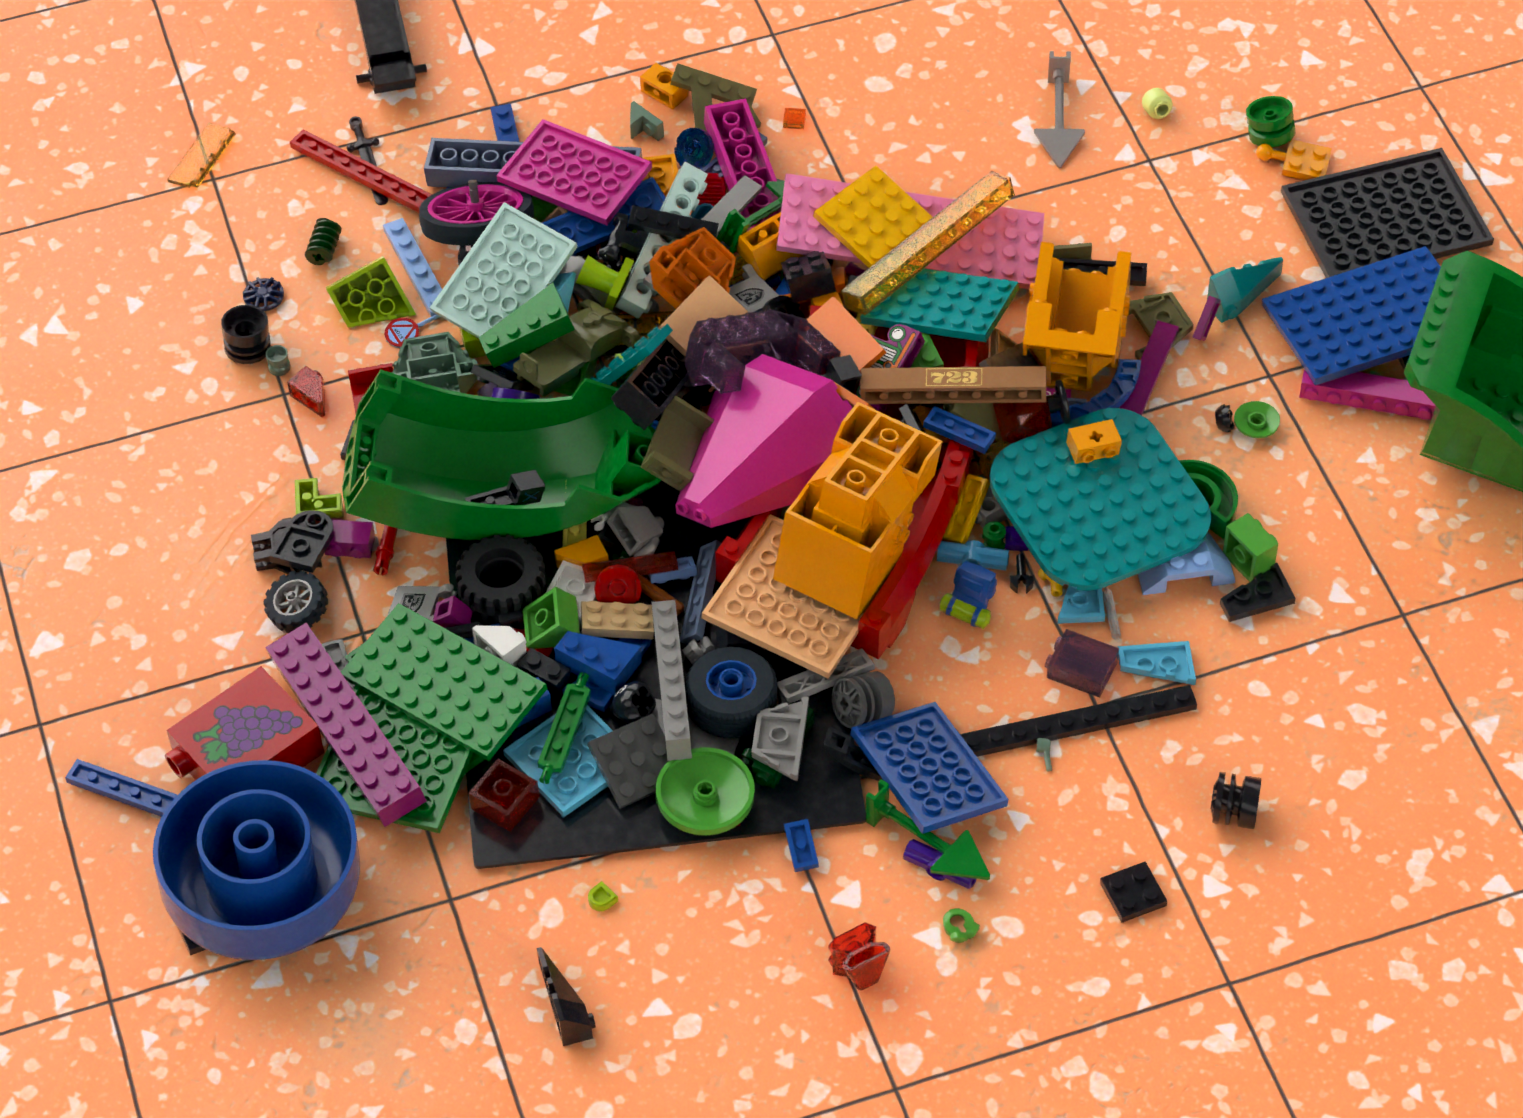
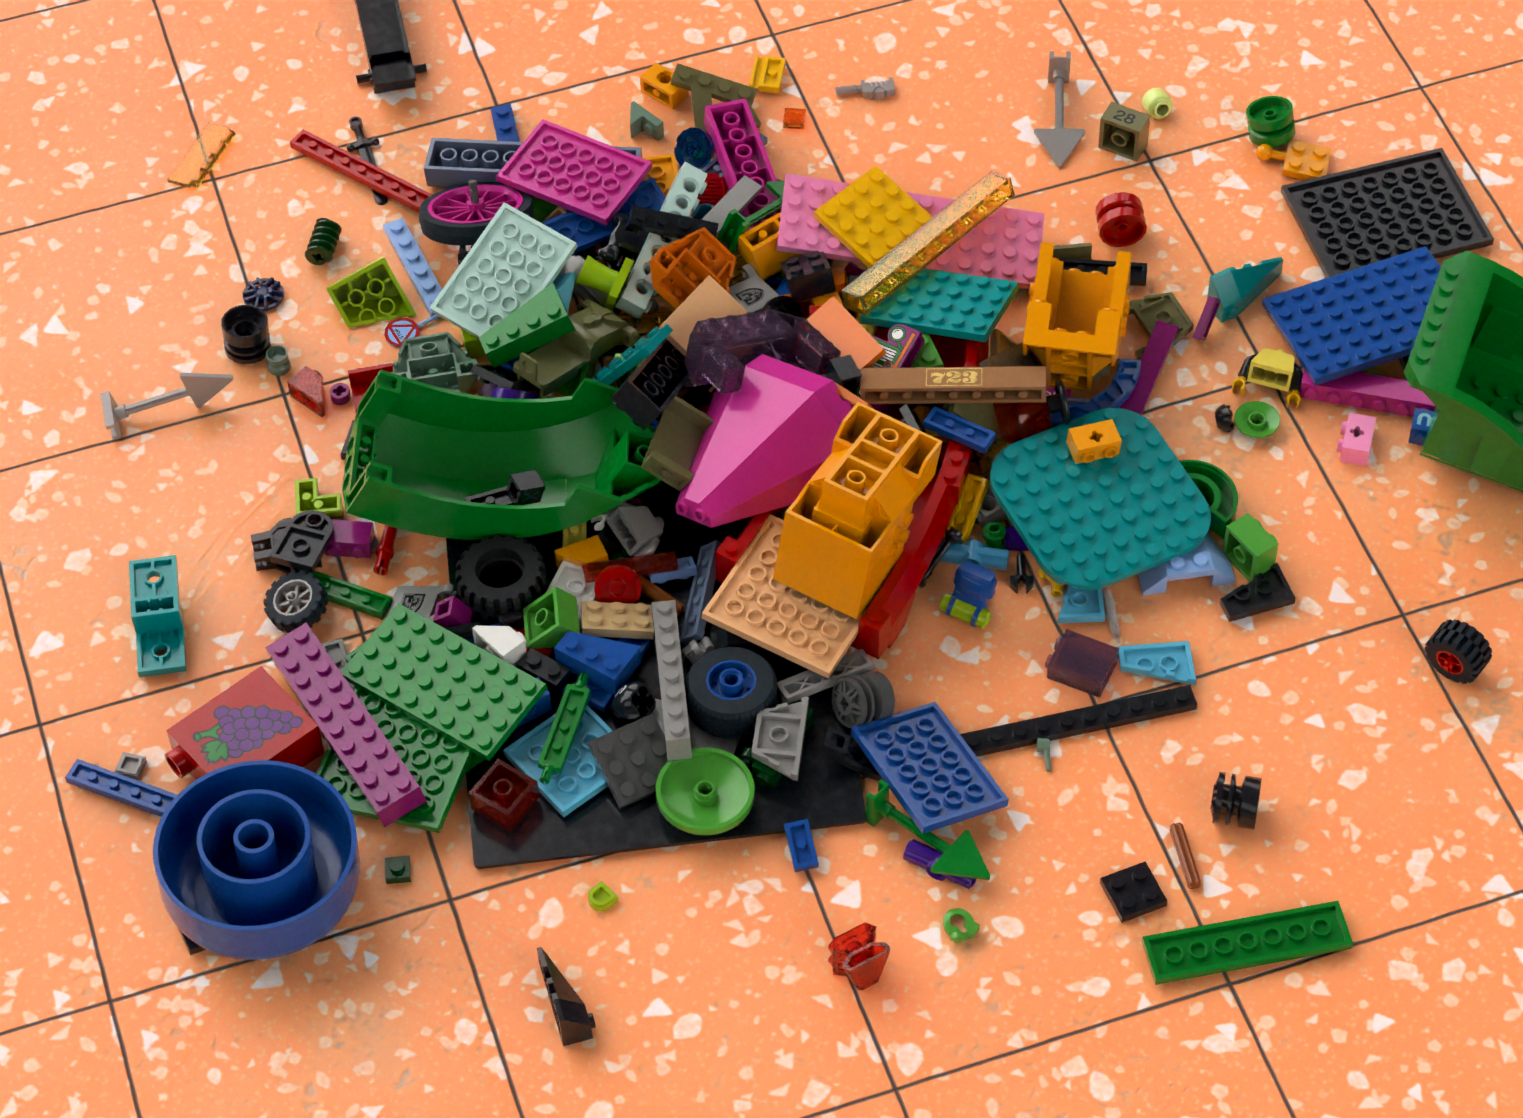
none -> light grey piece [101,373,233,440]
none -> light grey tile [114,752,147,781]
none -> teal bracket [129,555,187,678]
none -> green tile [301,571,393,620]
none -> magenta bush [329,383,351,405]
none -> dark green plate [385,856,411,884]
none -> yellow plate [749,55,786,93]
none -> light grey piece [835,77,895,100]
none -> black piece [918,527,964,588]
none -> red wheel [1095,192,1147,247]
none -> olive brick [1098,101,1150,162]
none -> green plate [1142,901,1353,985]
none -> dark orange axle [1170,822,1201,889]
none -> light yellow torso [1232,348,1303,409]
none -> bright pink brick [1337,413,1376,466]
none -> blue brick [1408,408,1434,446]
none -> black wheel [1425,619,1492,684]

